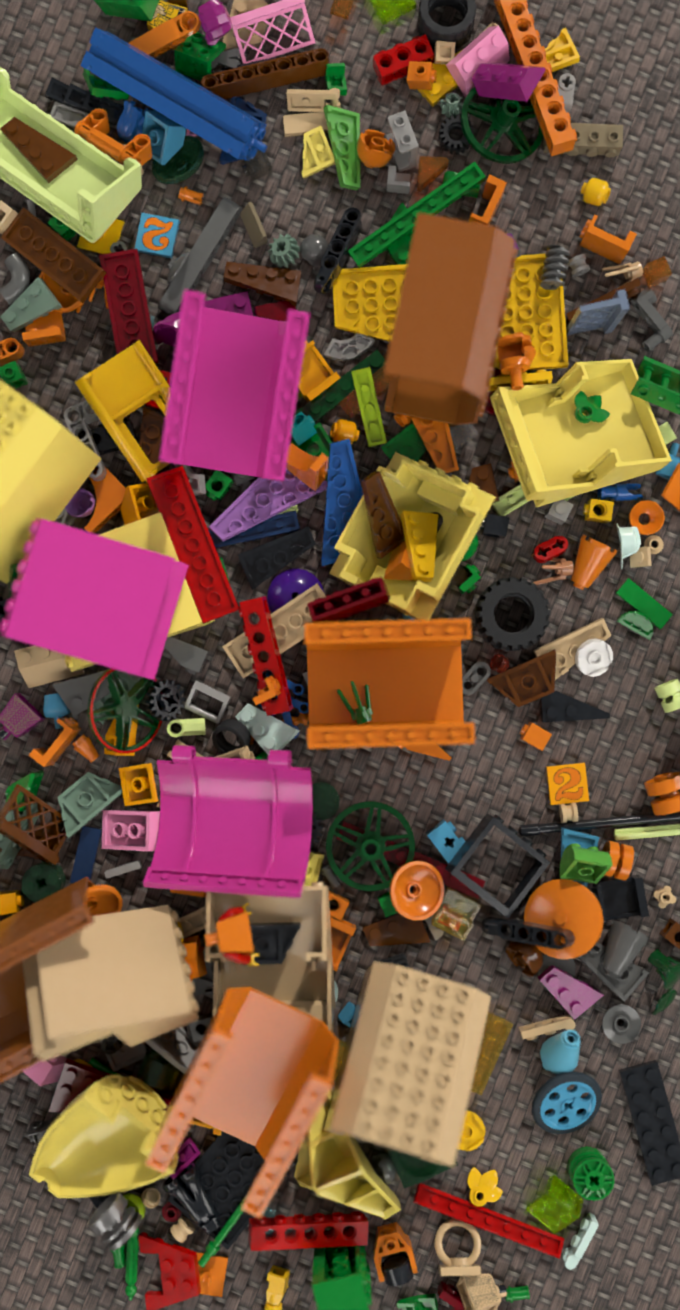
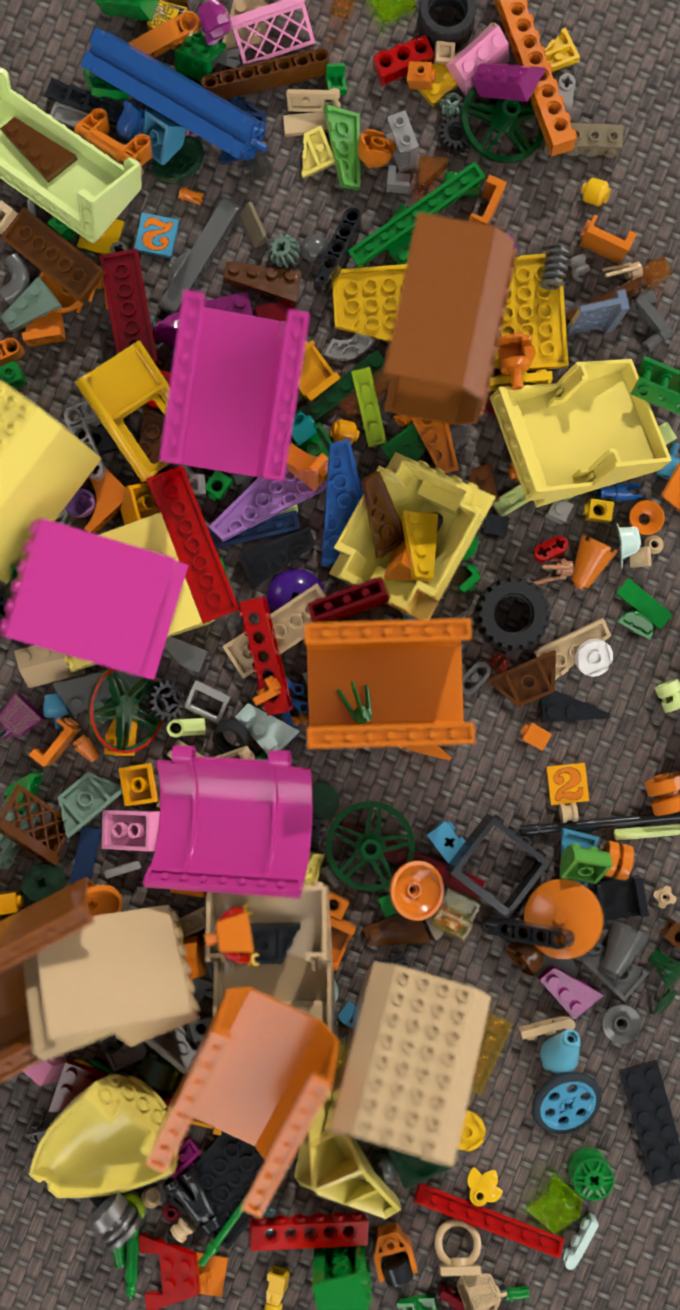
green plate [574,391,610,423] -> none

